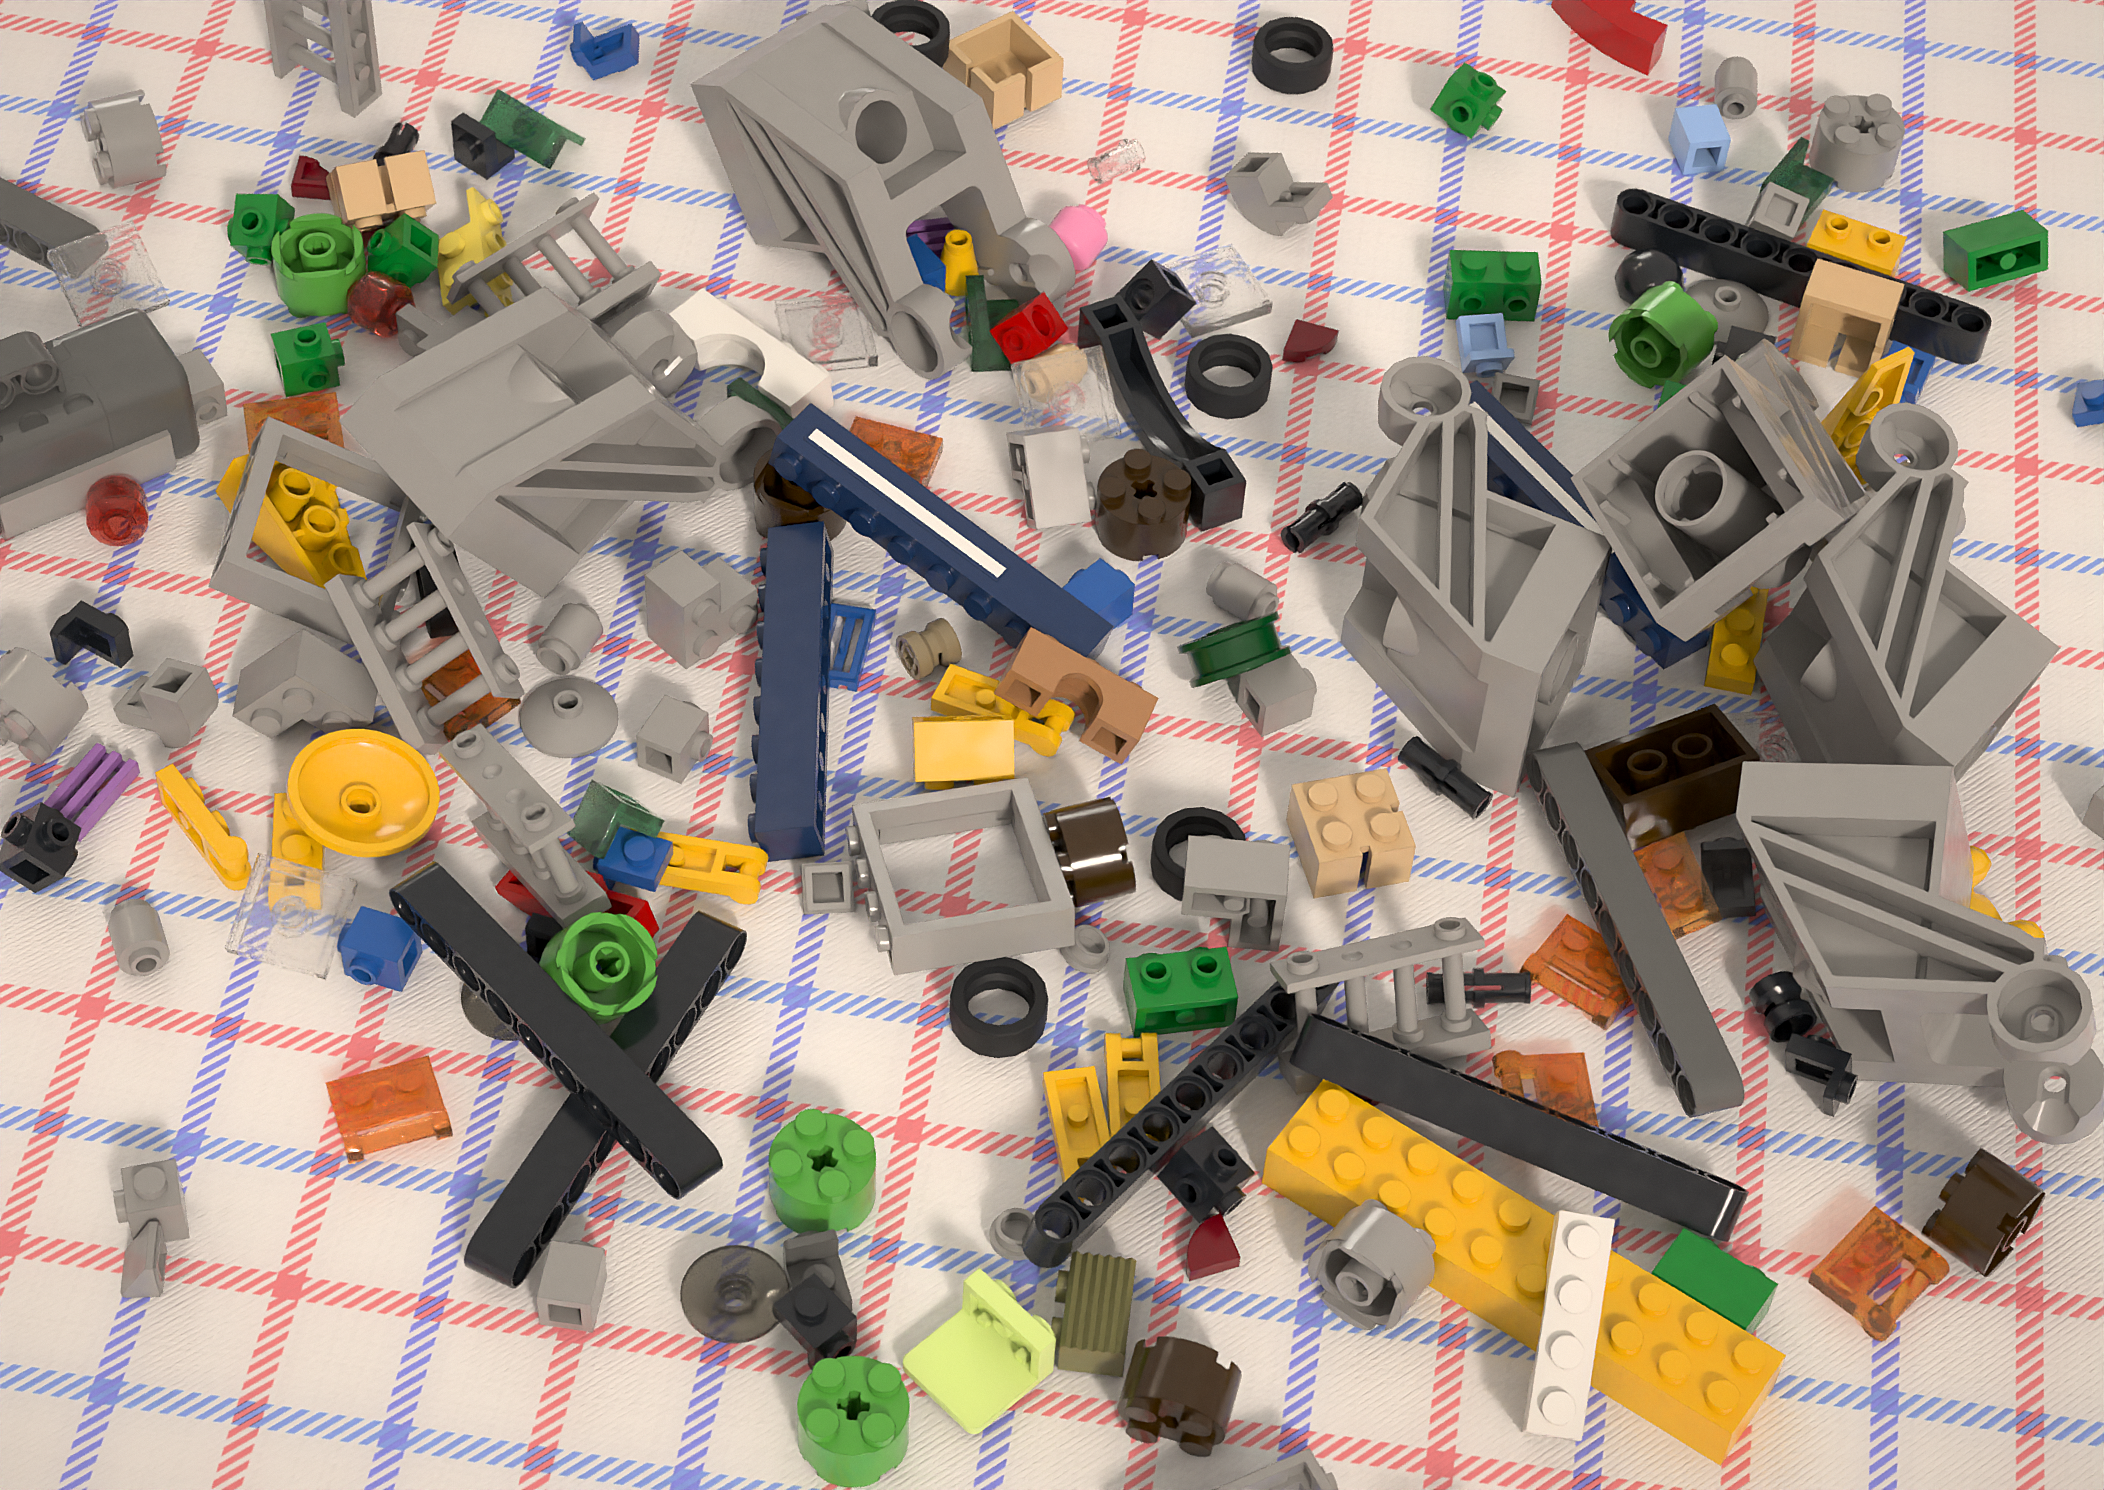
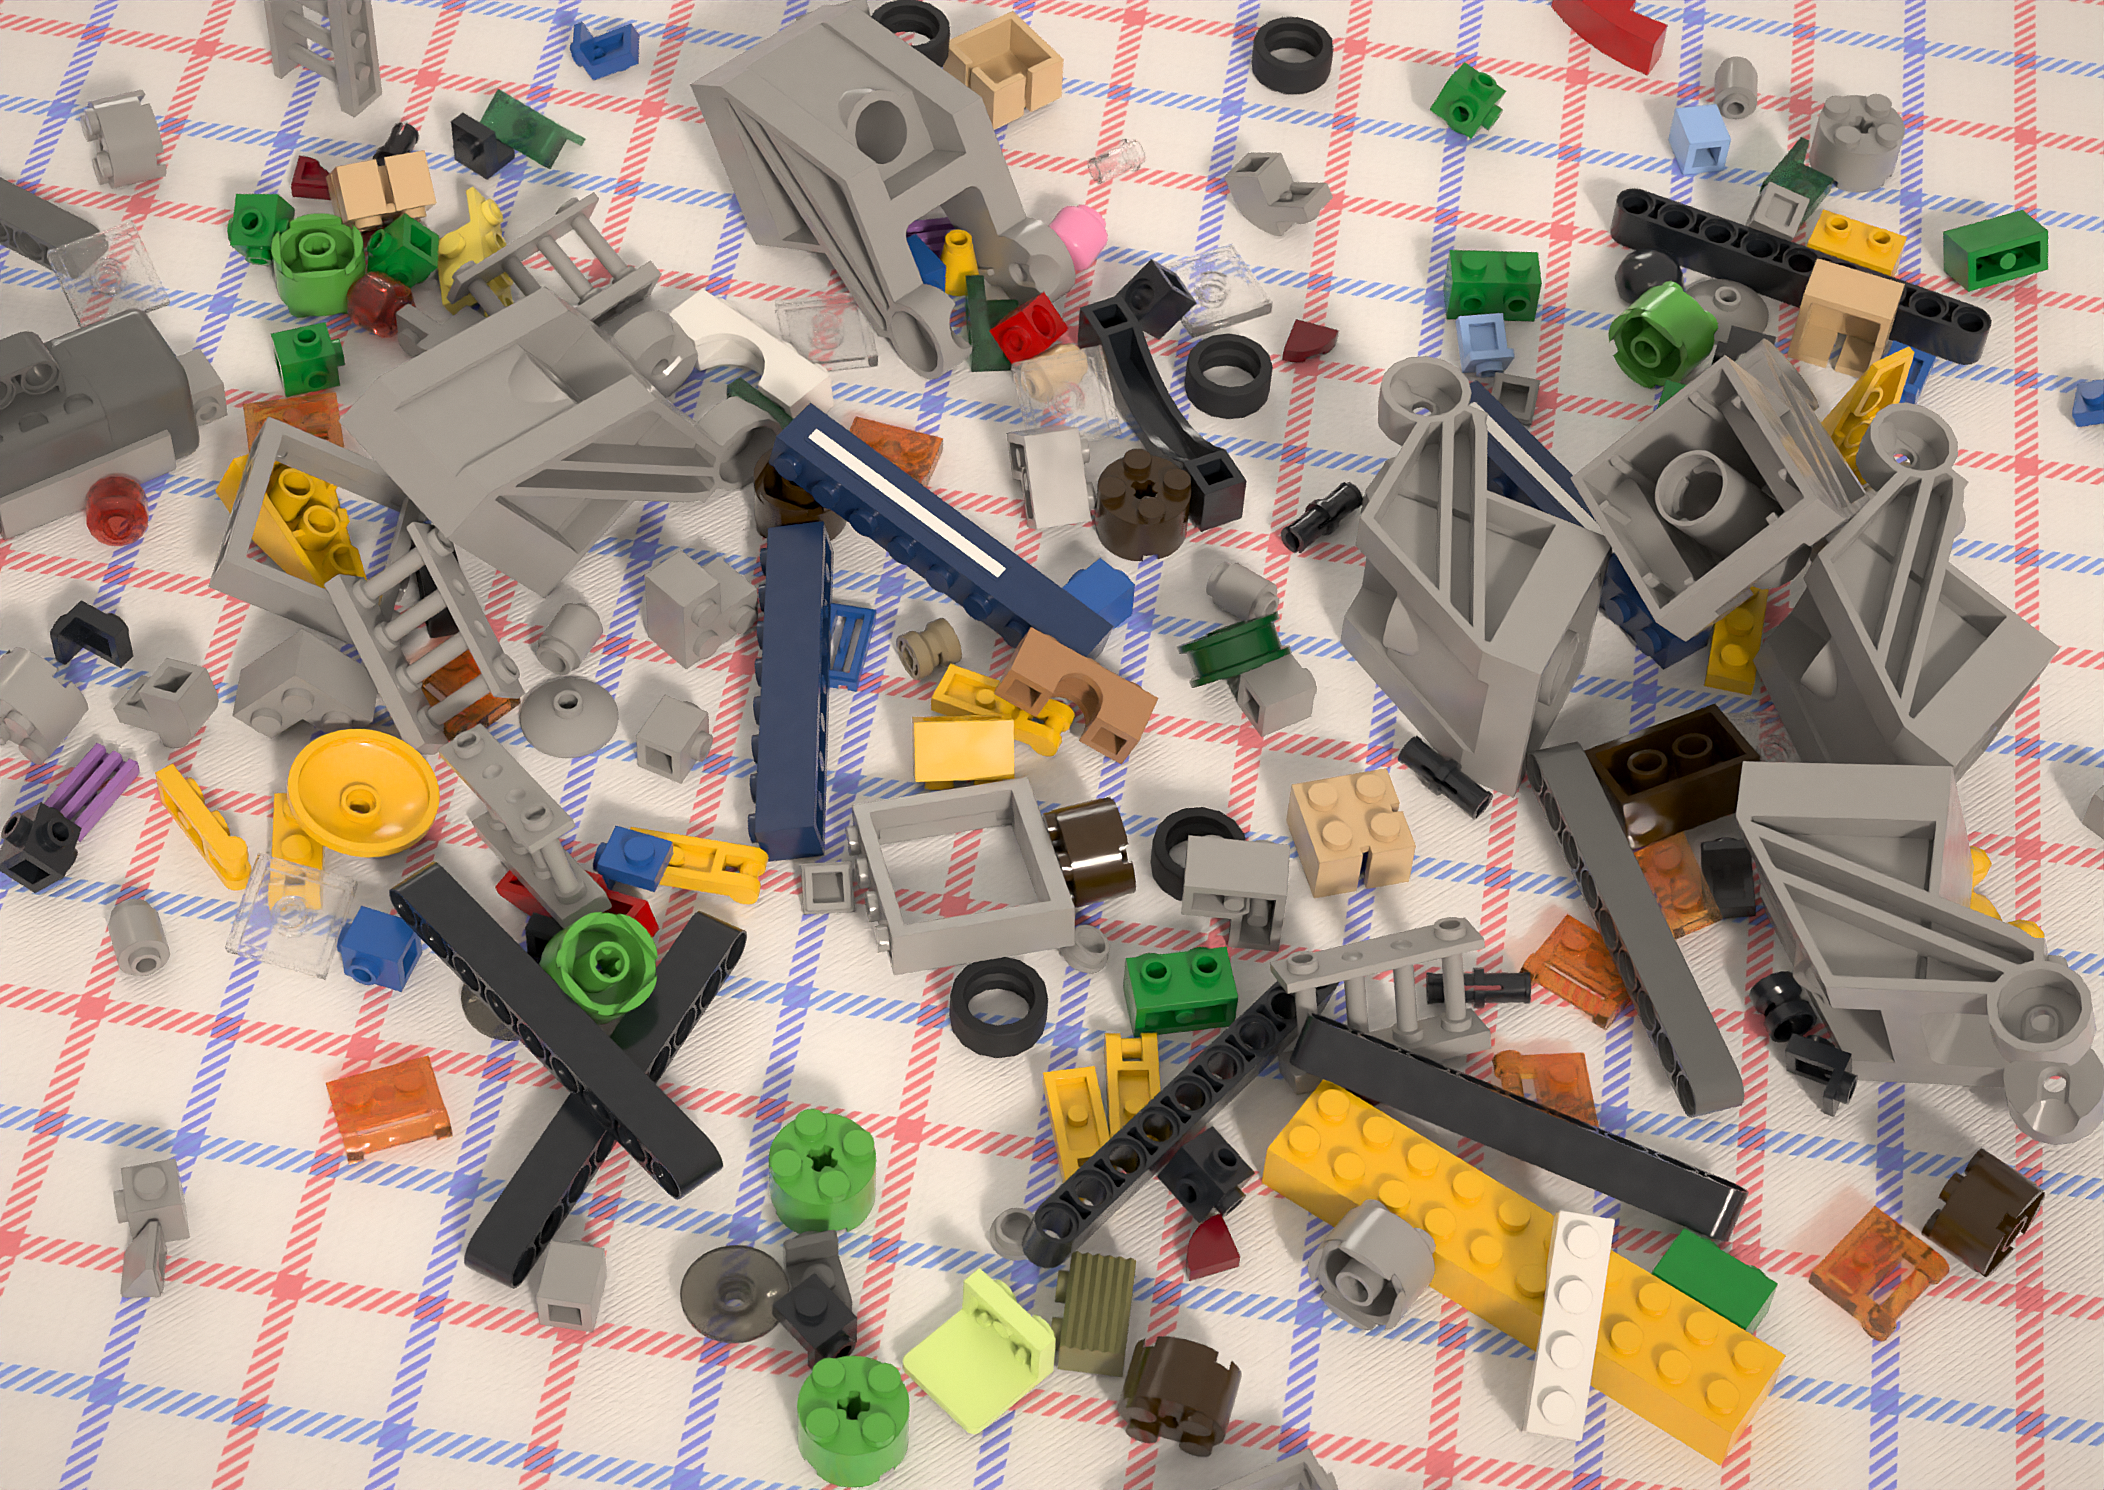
clear green panel [567,779,665,859] -> none

